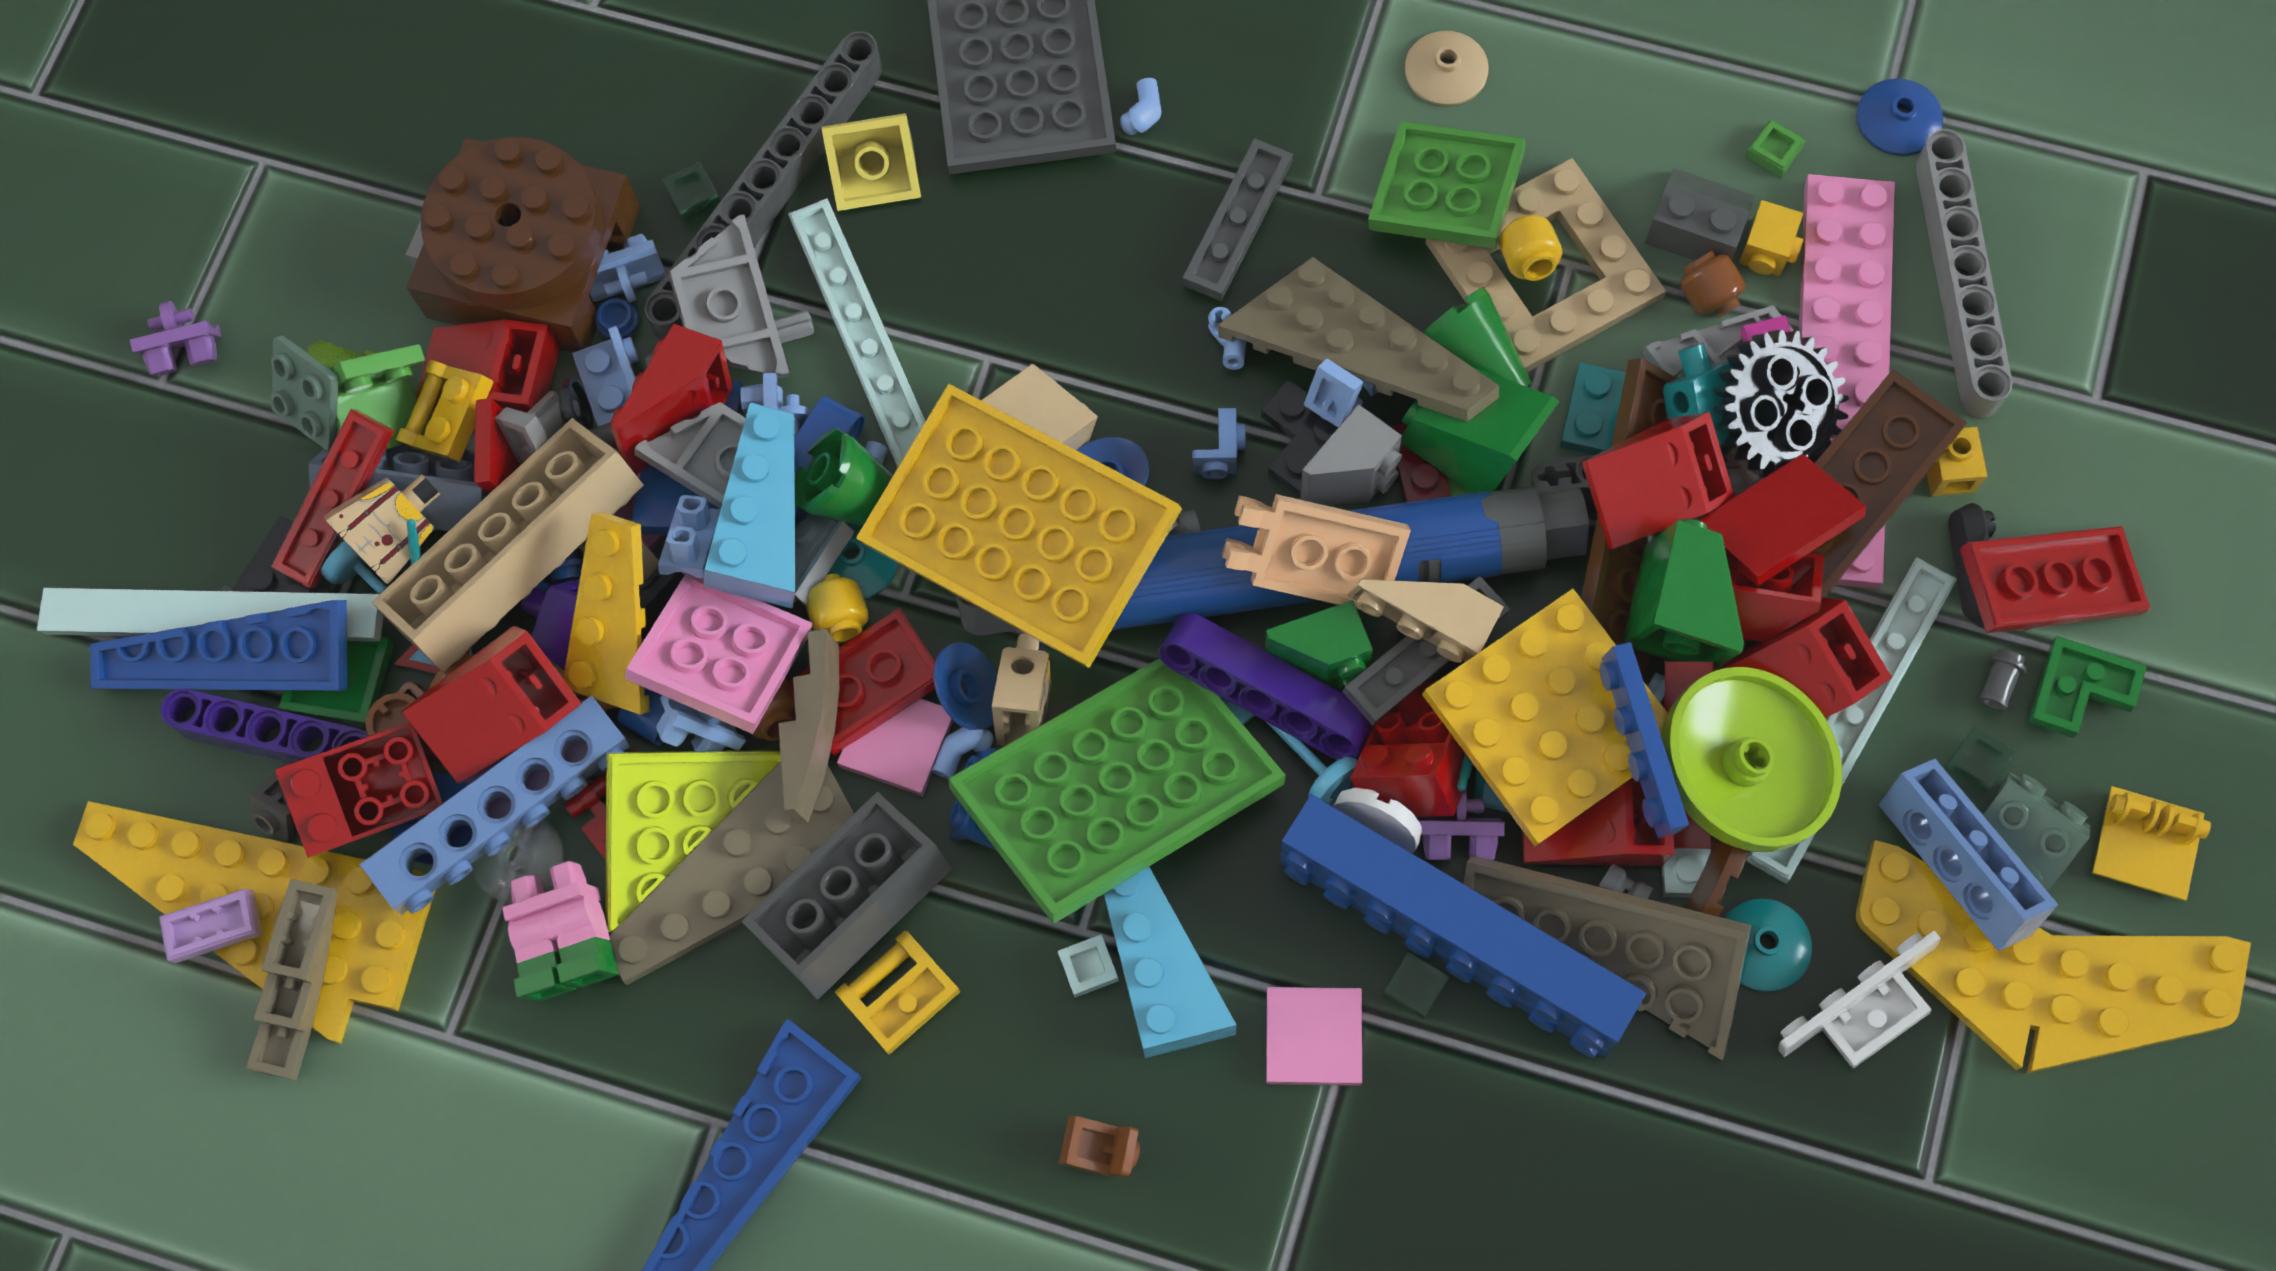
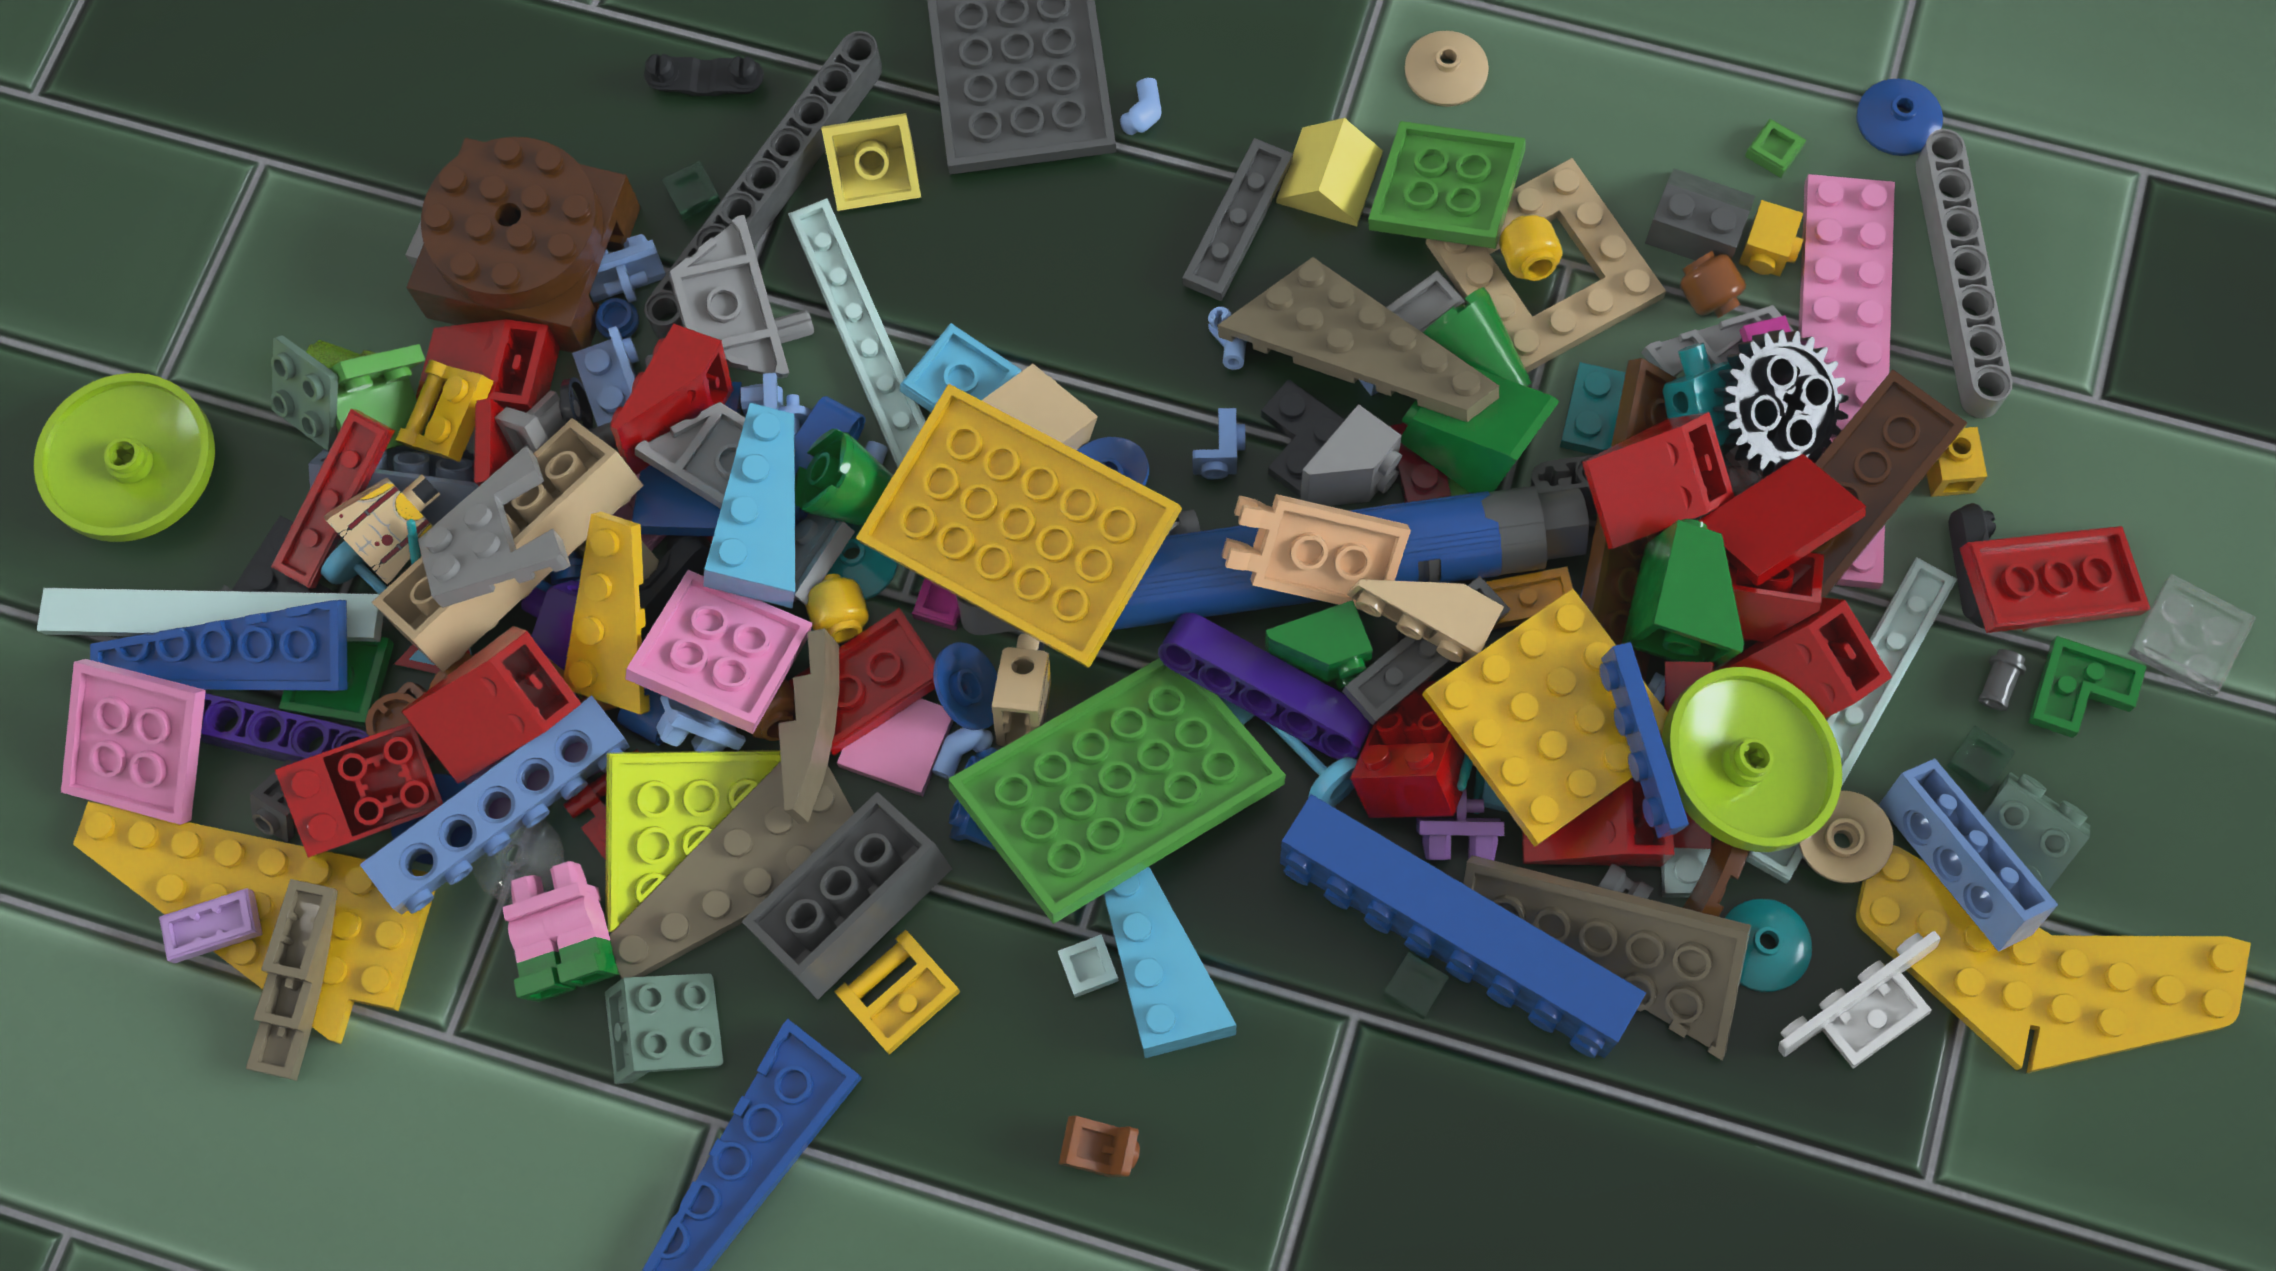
medium lavender hips [130,301,222,376] -> none
light blue hips [658,495,721,578] -> none
bright pink tile [1266,987,1362,1086] -> none
light blue bracket [1304,359,1363,428] -> none
white tile [1333,788,1422,853] -> none
yellow hinge [2092,786,2211,901] -> none
none -> lime dish [34,373,215,542]
none -> bright pink plate [61,659,206,825]
none -> light grey wing [418,446,571,608]
none -> sand green bracket [605,973,723,1084]
none -> black piece [644,54,764,96]
none -> medium azure tile [900,323,1022,412]
none -> dark pink tile [912,578,960,631]
none -> light yellow slope [1276,118,1383,227]
none -> light grey tile [1386,270,1465,332]
none -> light orange plate [1486,566,1573,630]
none -> tan dish [1798,791,1894,883]
none -> clear plate [2128,574,2256,698]

